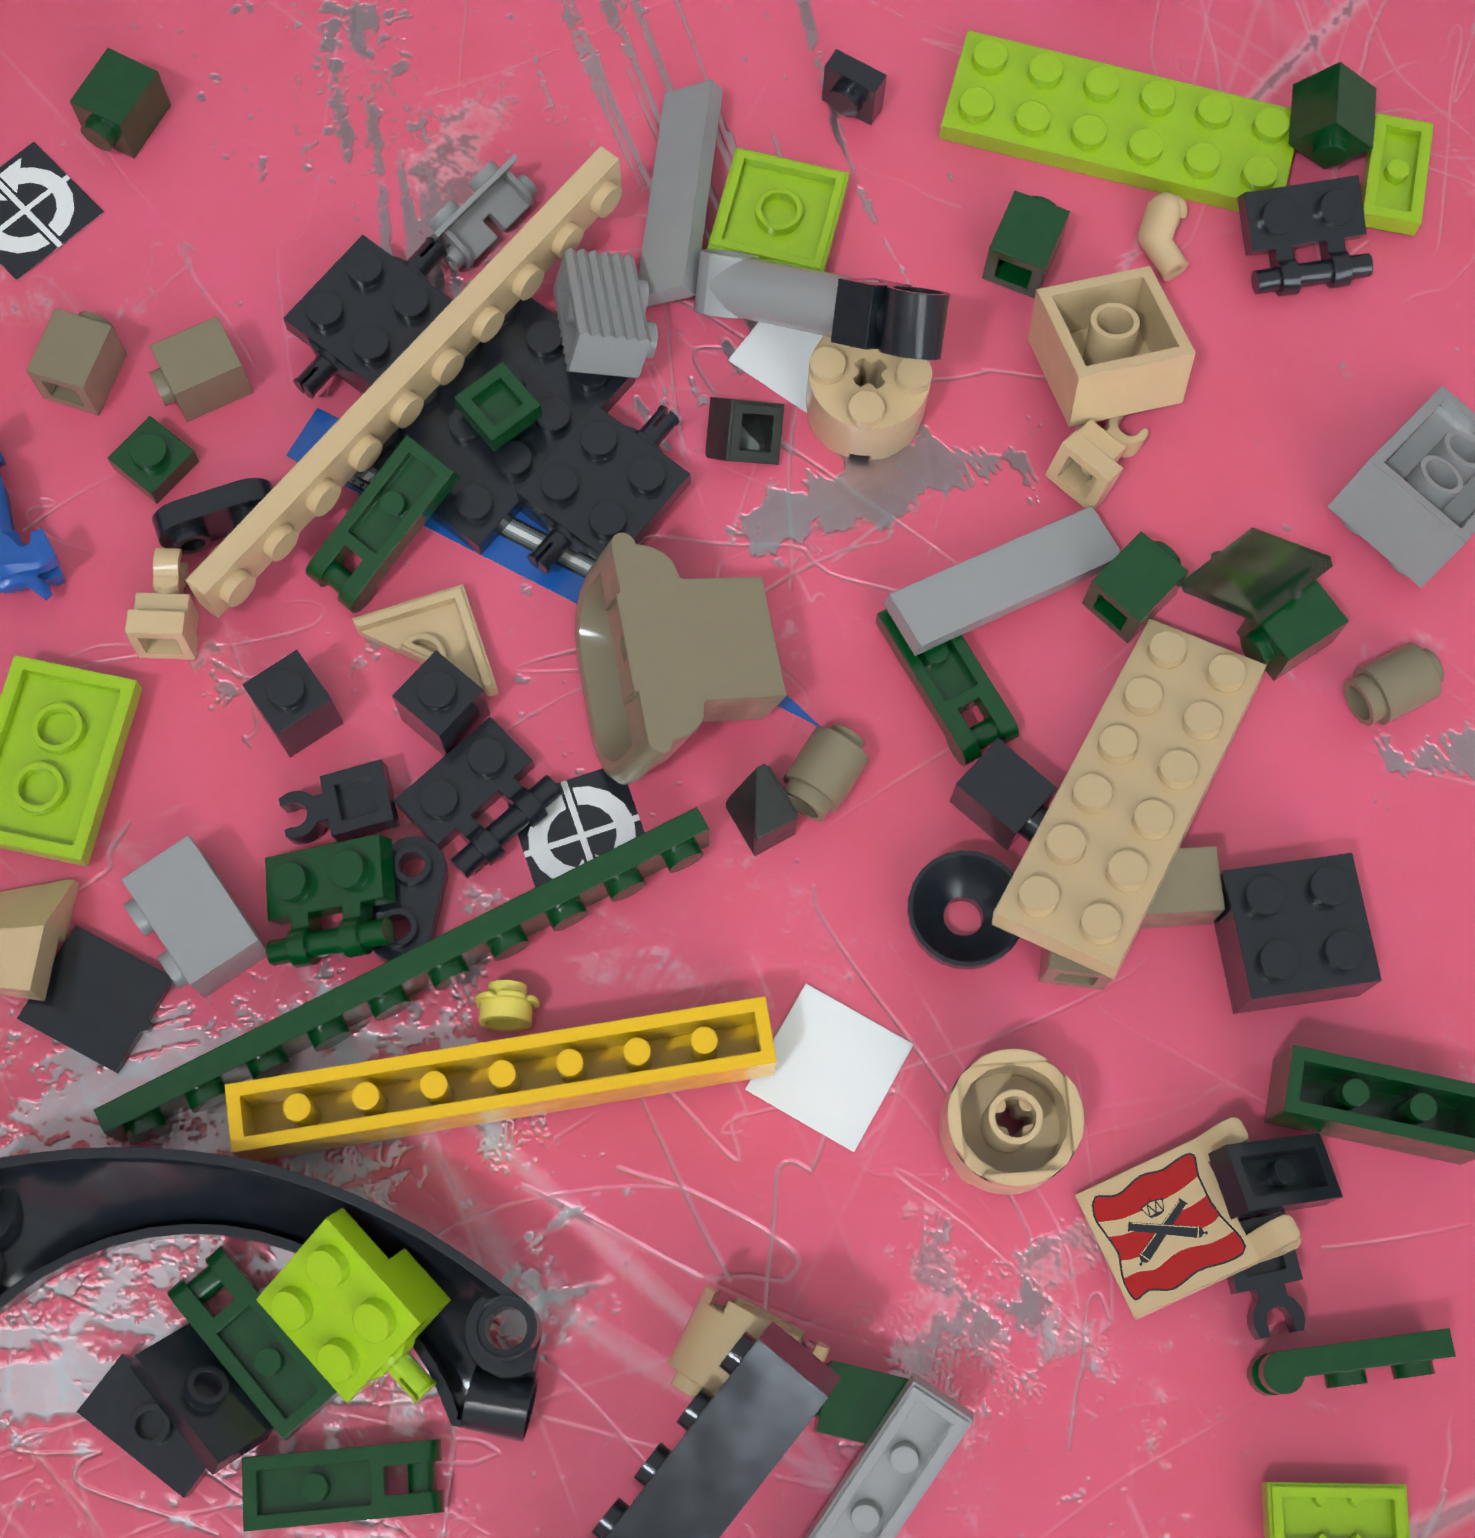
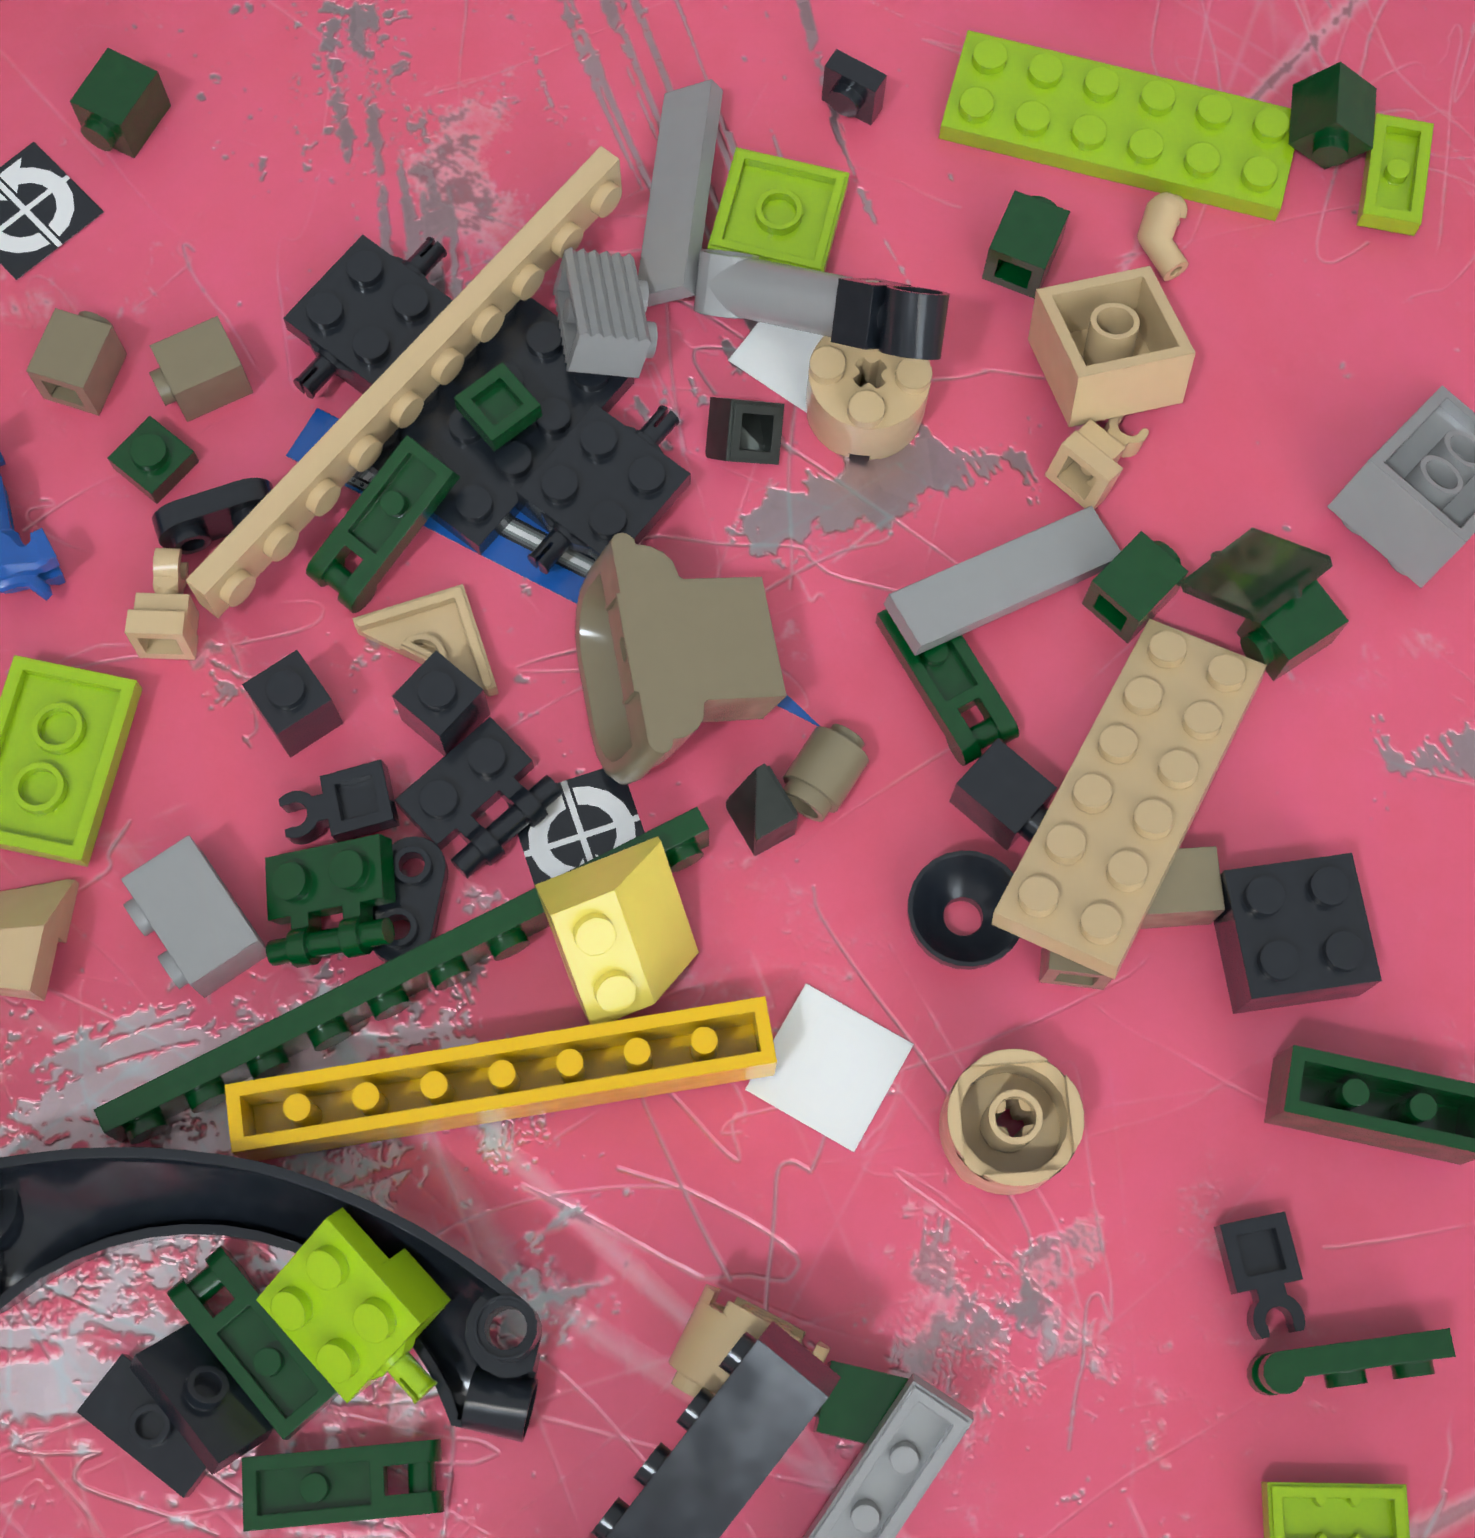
black piece [17,925,174,1074] -> none
light grey hinge [428,154,538,271] -> none
light yellow plate [474,980,539,1031] -> none
flag [1075,1117,1301,1321] -> none
black plate [1208,1133,1343,1220] -> none
black plate [1237,175,1373,297] -> none
dark tan brick [1343,642,1444,726] -> none
none -> light yellow slope [535,836,699,1025]

